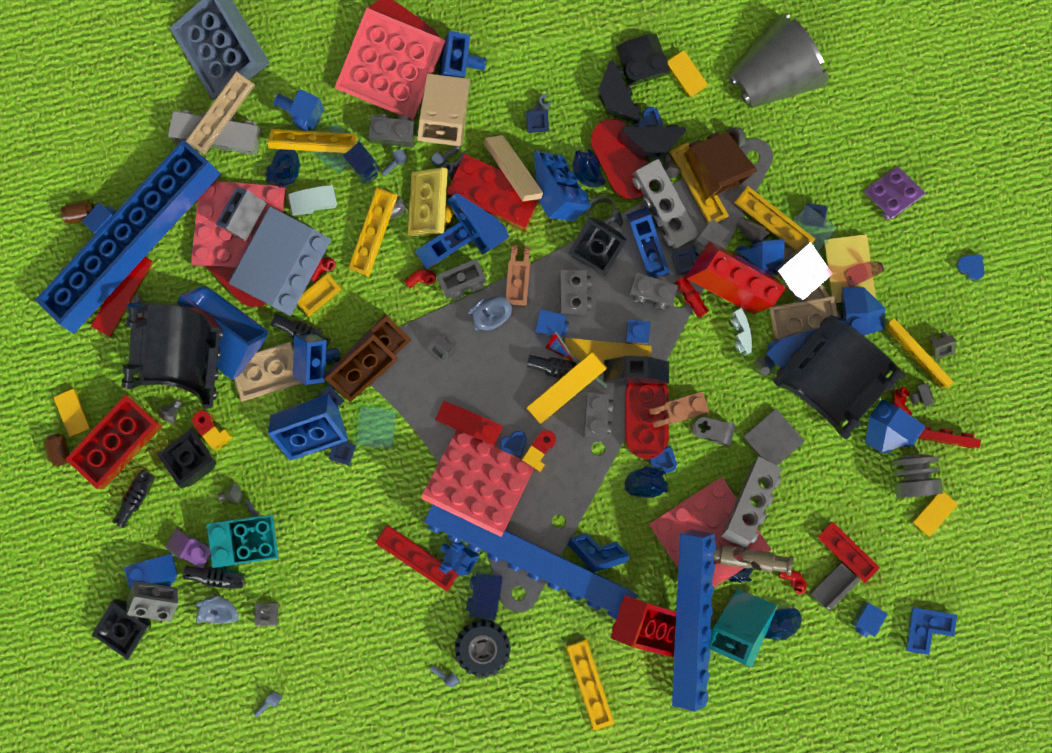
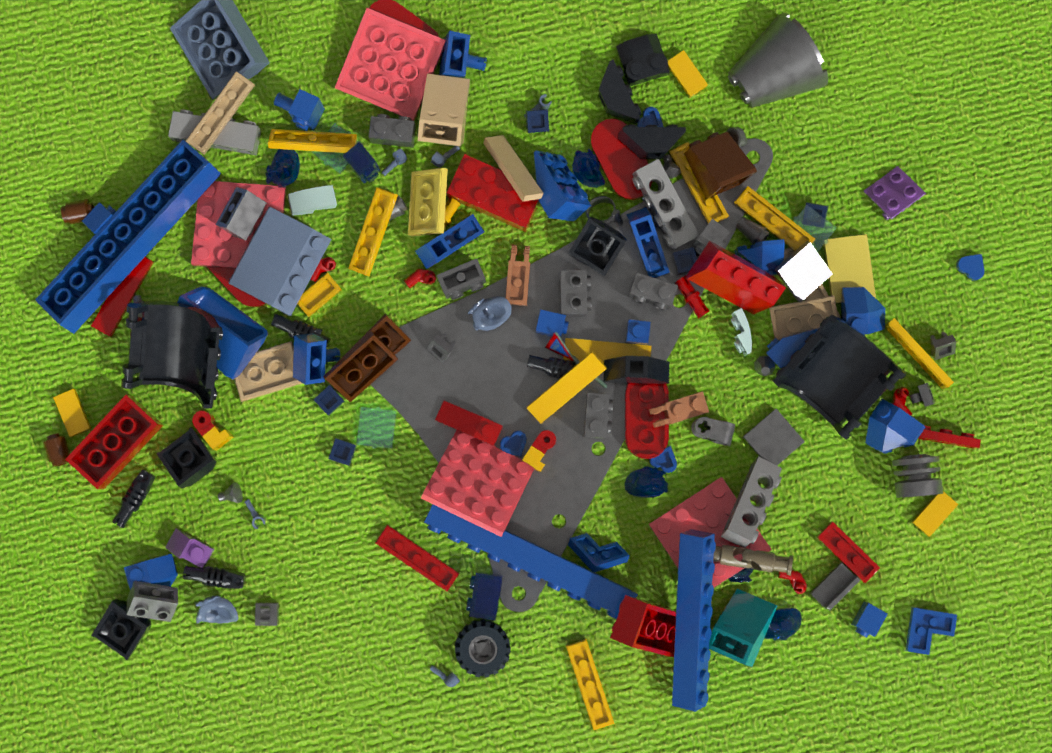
flat silver rock [157,399,182,424] -> none
teal slope [207,515,279,568] -> none
sand blue hand [254,692,282,717] -> none
blue slope [268,394,348,461] -> none
blue piece [439,542,480,576] -> none
sand blue hand [442,152,467,178] -> none
blue slope [446,193,510,255] -> none
clear pink helmet [843,261,884,287] -> none

